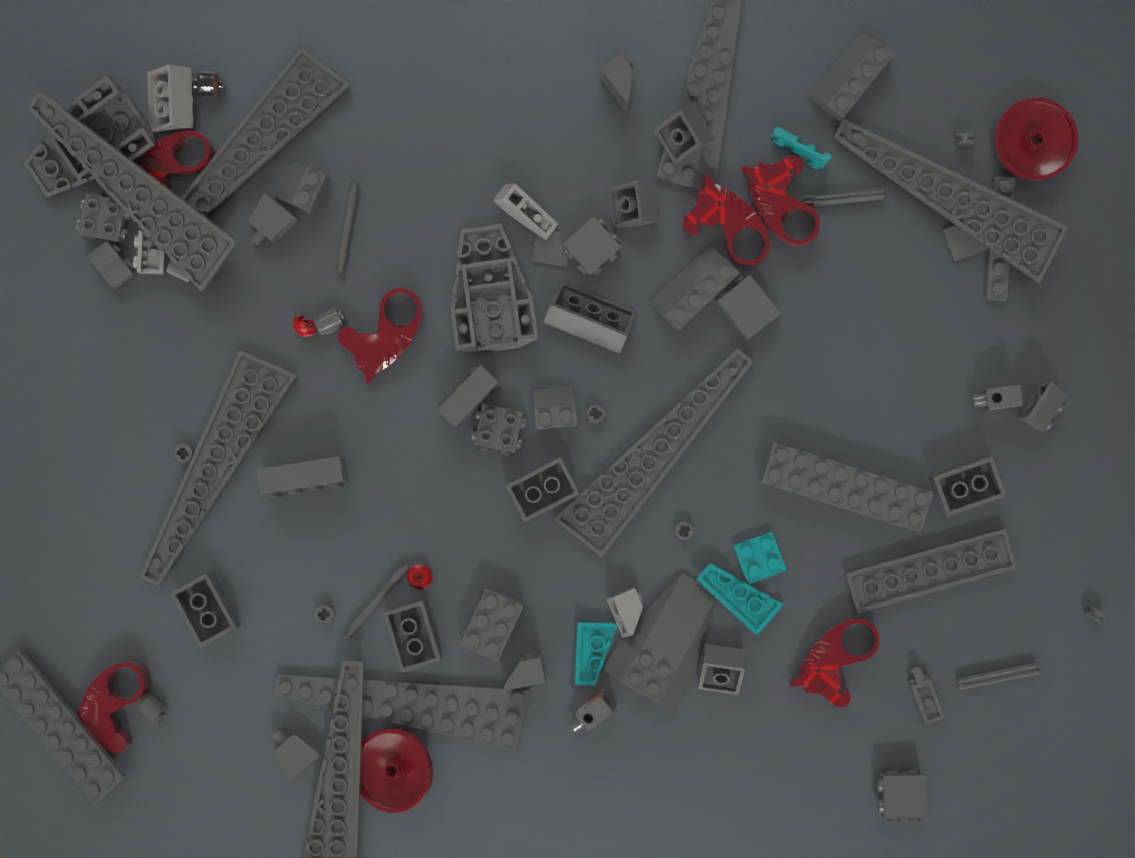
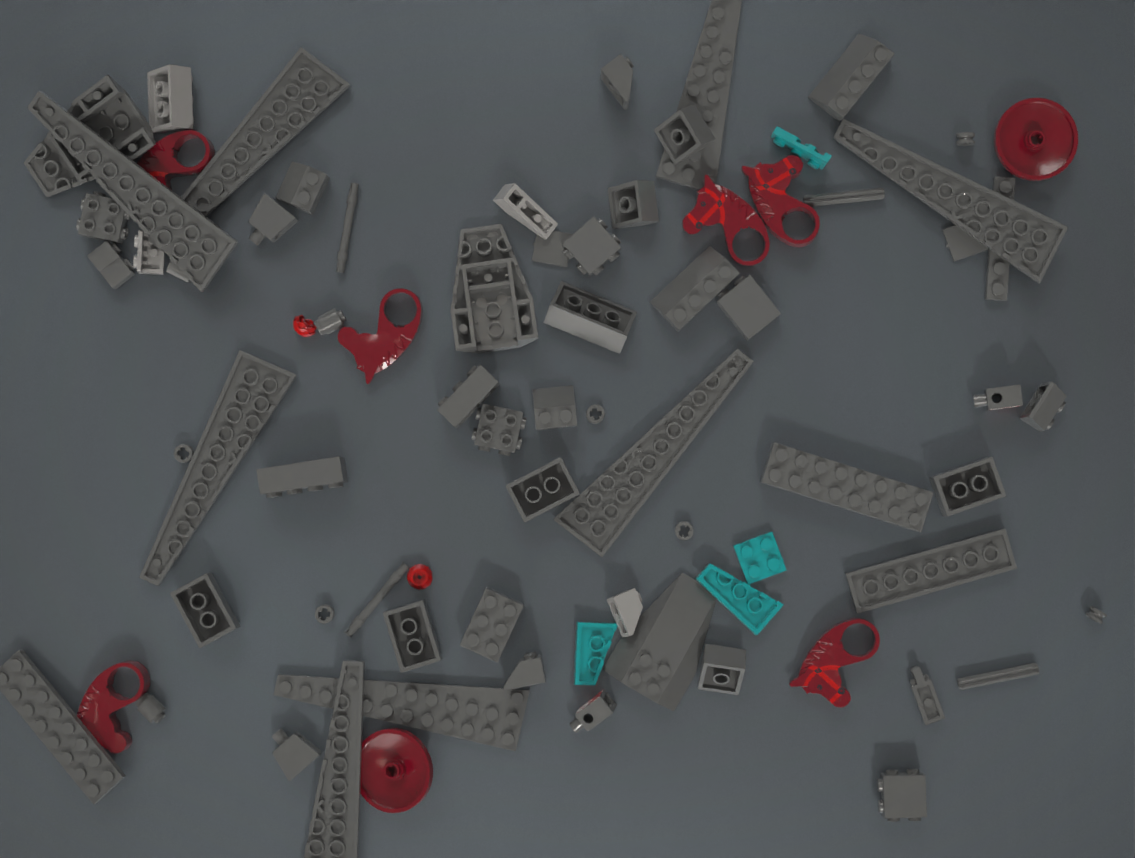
black head [193,71,223,98] -> none

